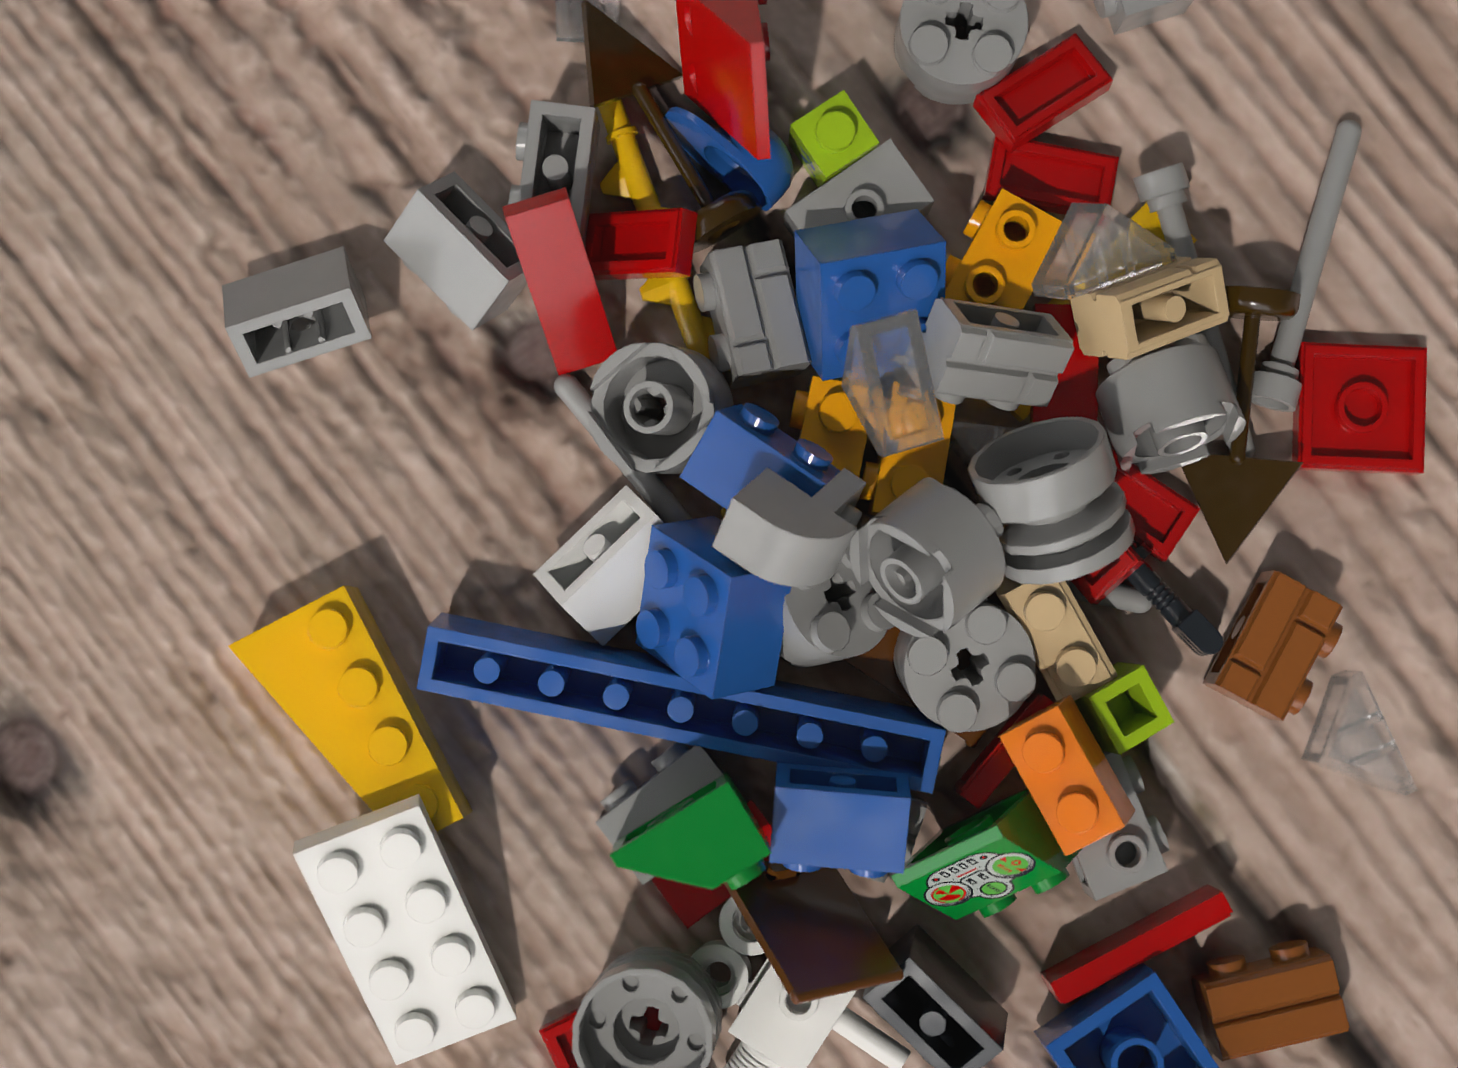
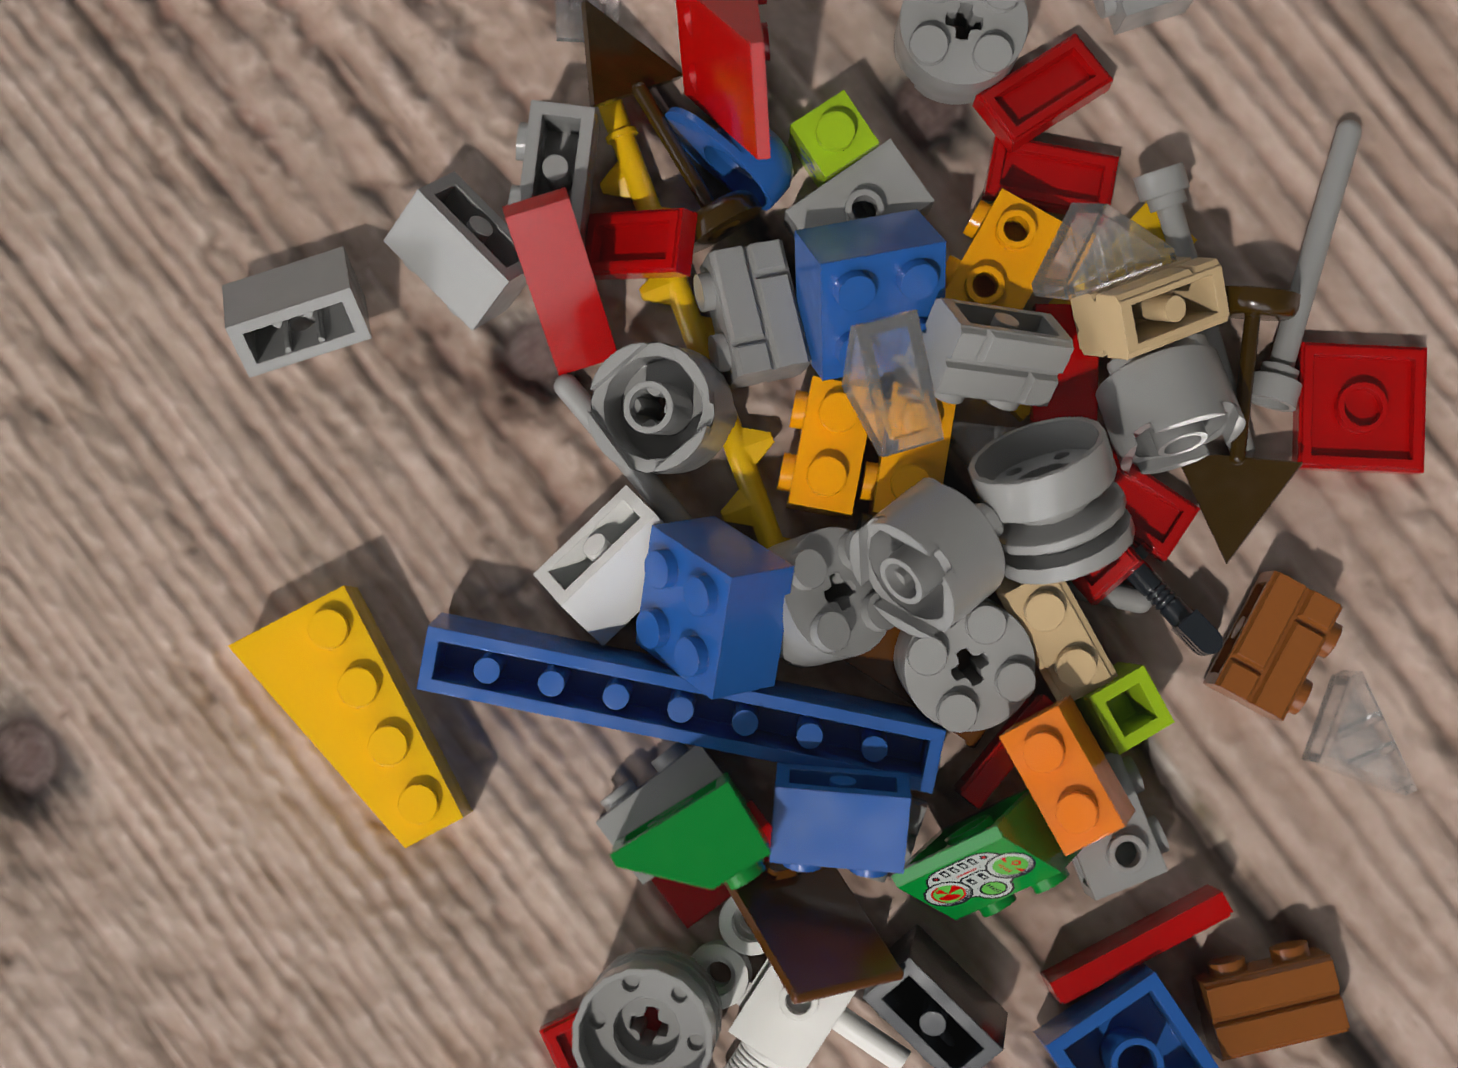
white plate [293,794,517,1065] -> none
blue brick [680,403,841,509] -> none
light grey brick [712,468,866,587] -> none

